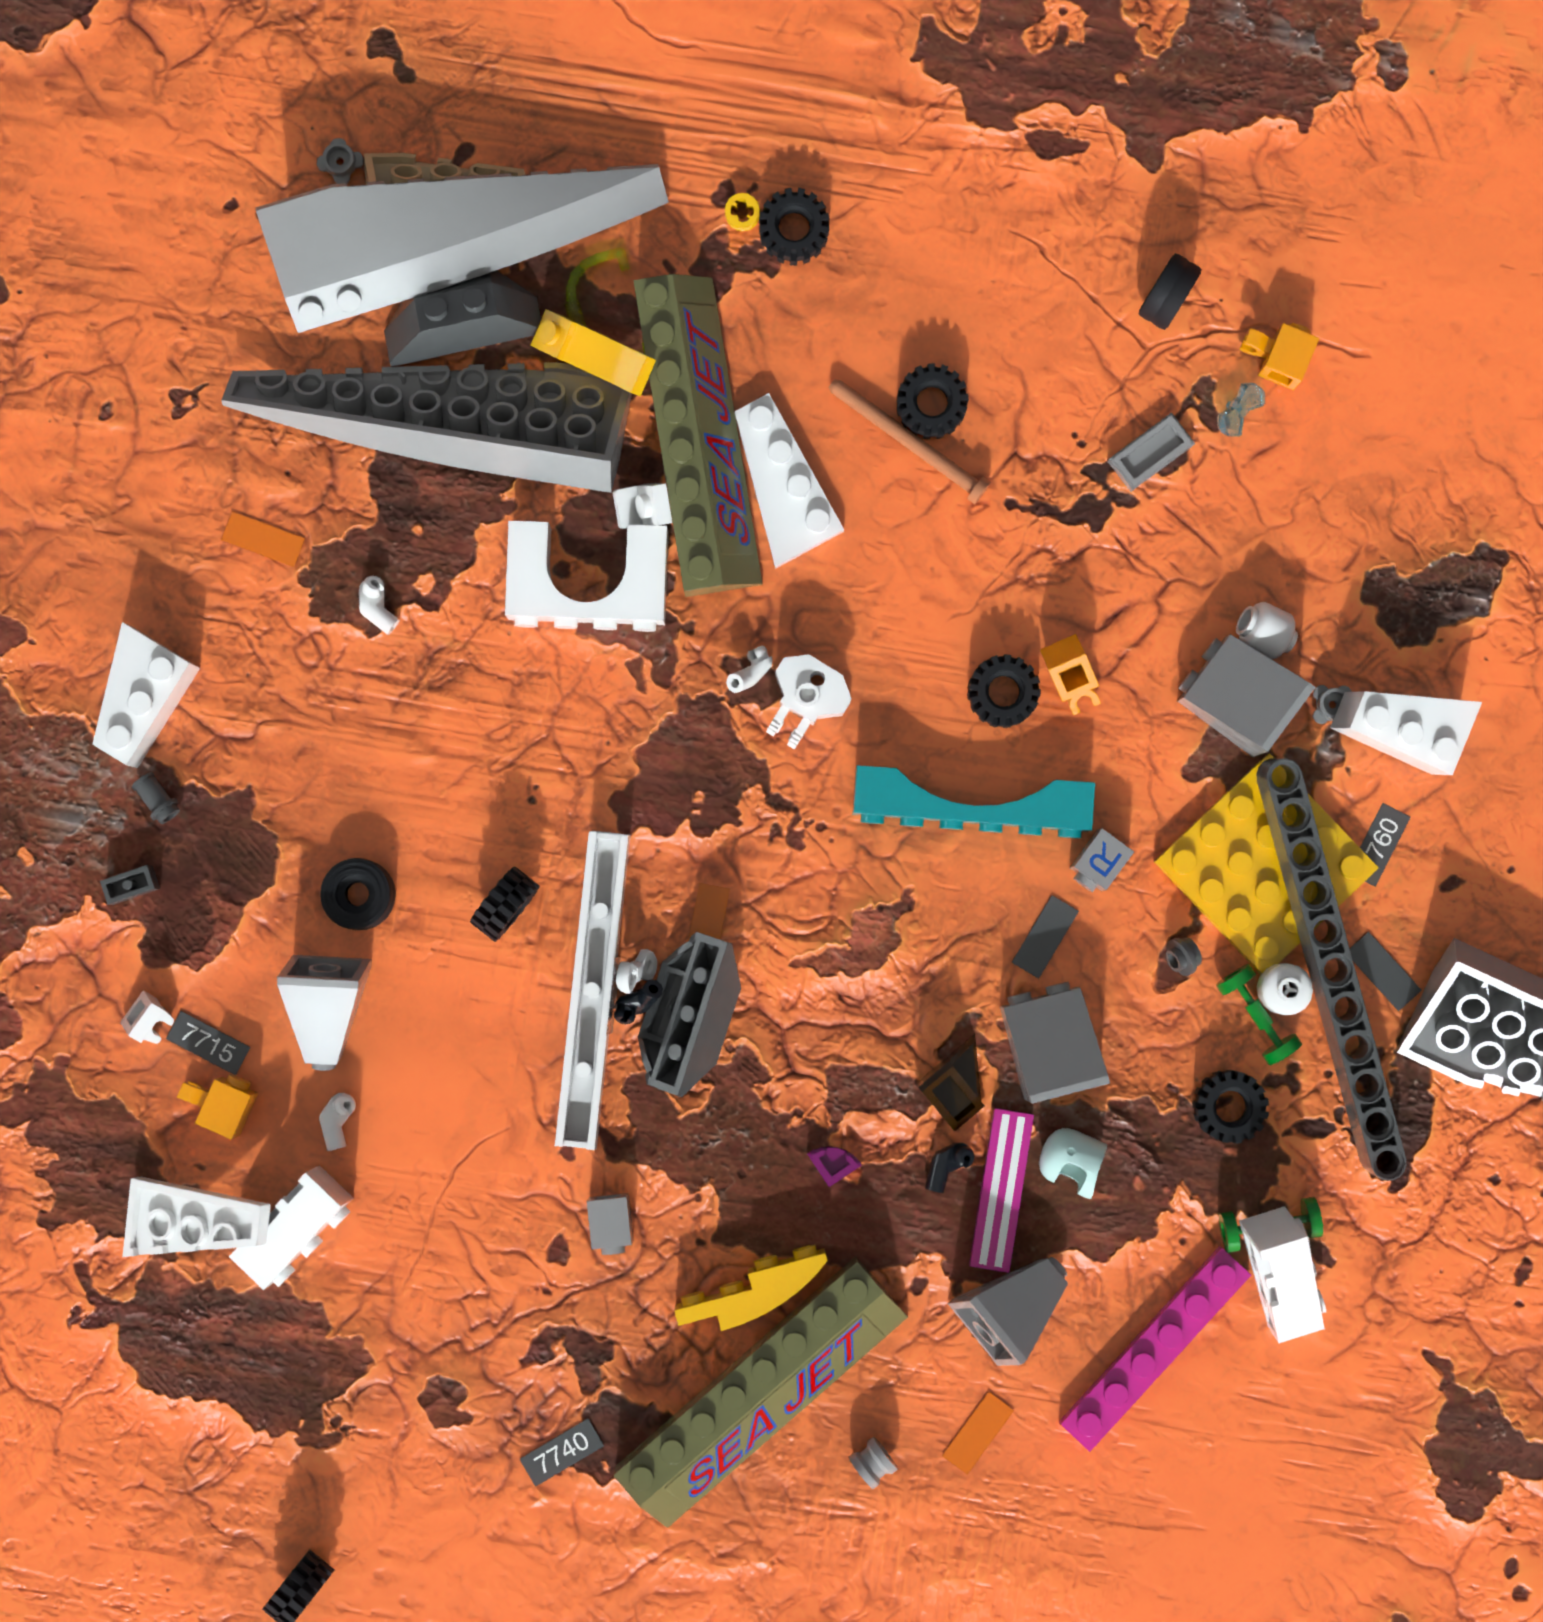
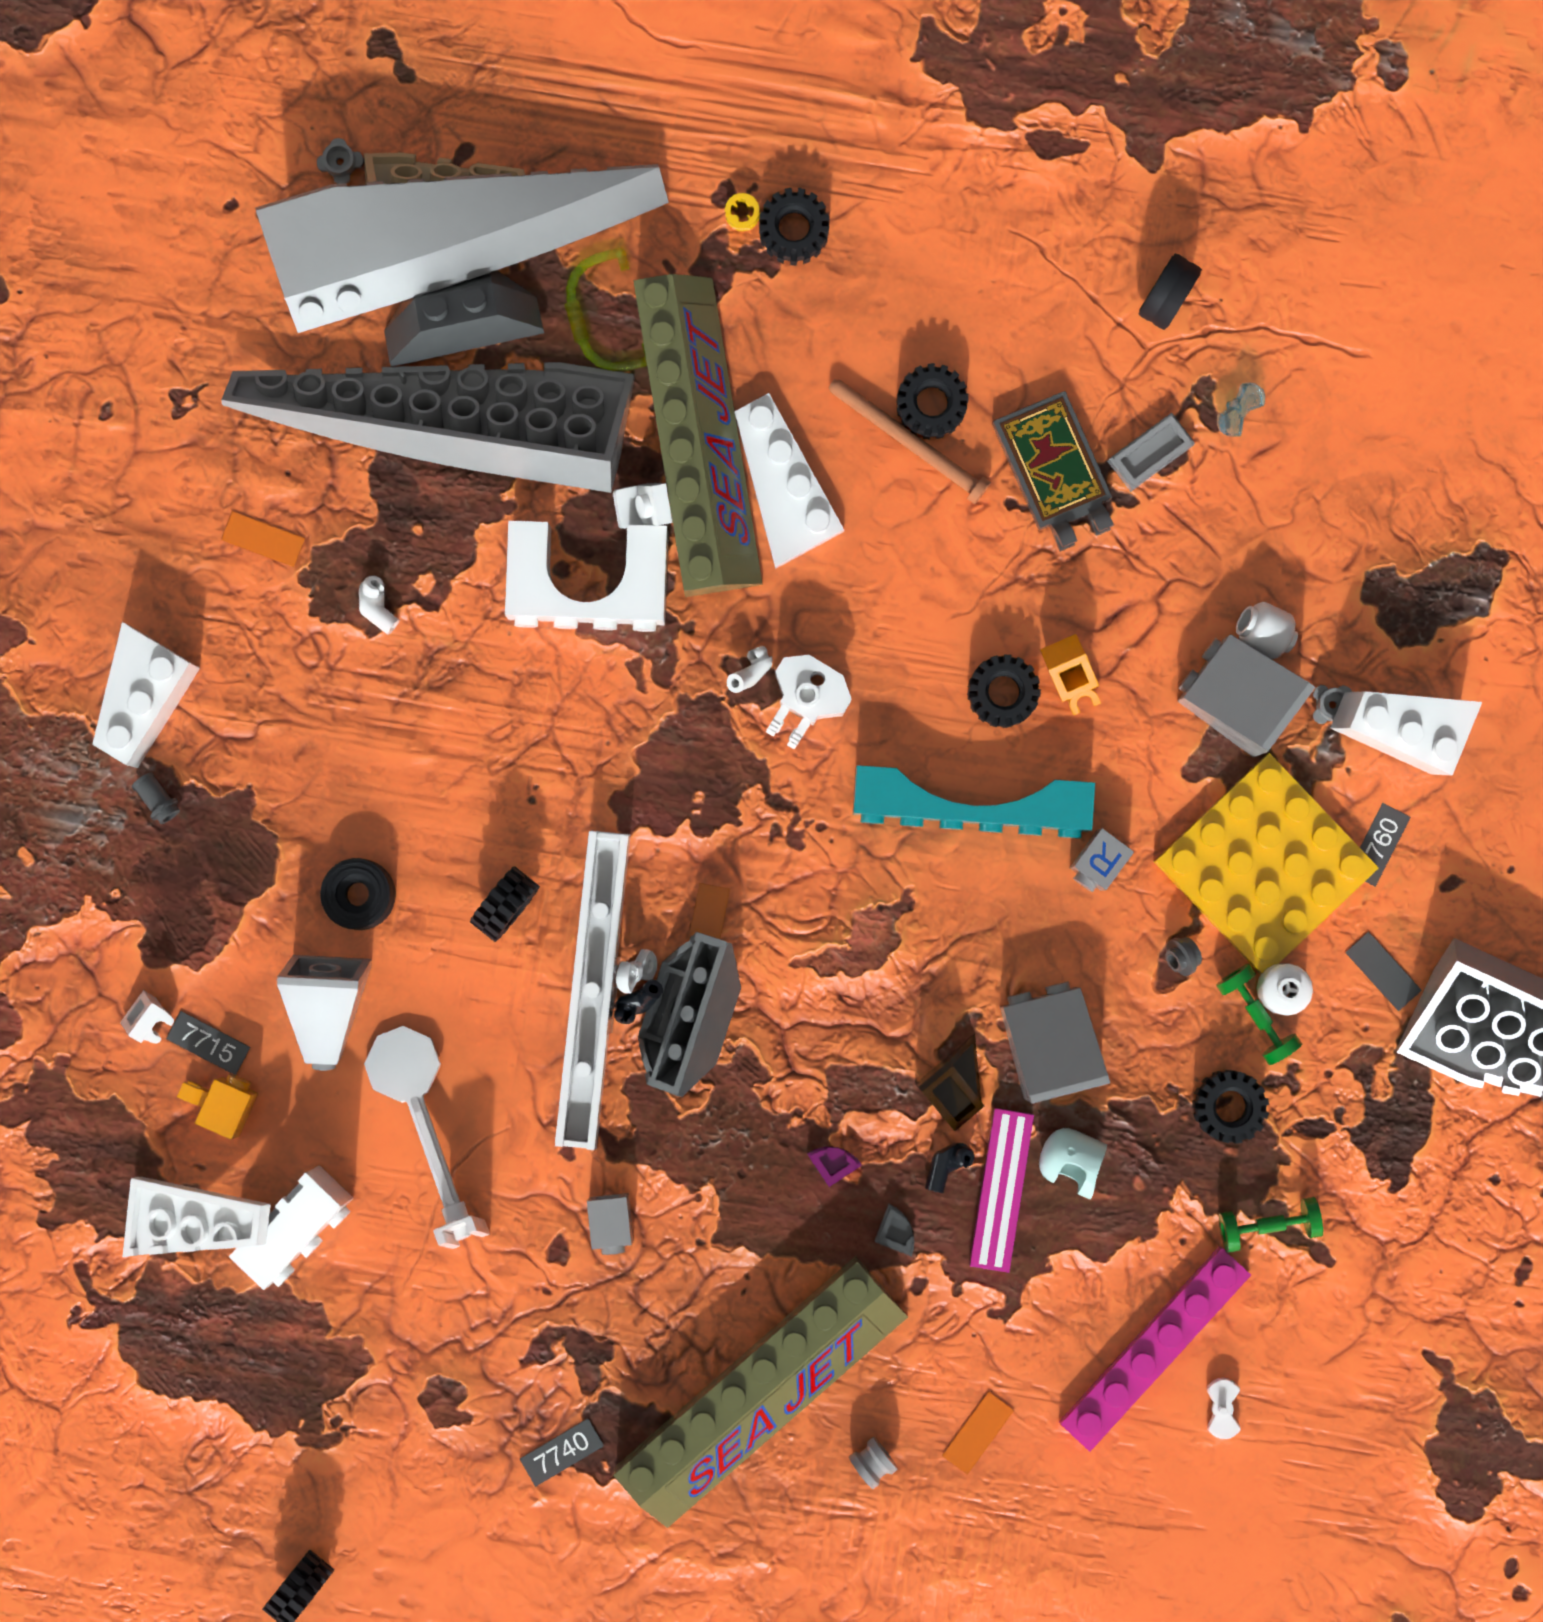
dark grey piece [100,865,160,905] -> none
white arm [319,1093,356,1151] -> none
yellow slope [530,309,656,397] -> none
yellow slope [674,1245,827,1331] -> none
light grey slope [947,1257,1068,1366] -> none
dark grey sticker [1012,895,1079,979] -> none
light orange brick [1239,323,1320,391] -> none
white wedge [1239,1206,1326,1343] -> none
dark grey beam [1256,758,1407,1181] -> none
none -> white piece [364,1026,490,1249]
none -> dark grey tile [874,1204,914,1257]
none -> tile [992,391,1114,552]
none -> white piece [1206,1377,1241,1439]

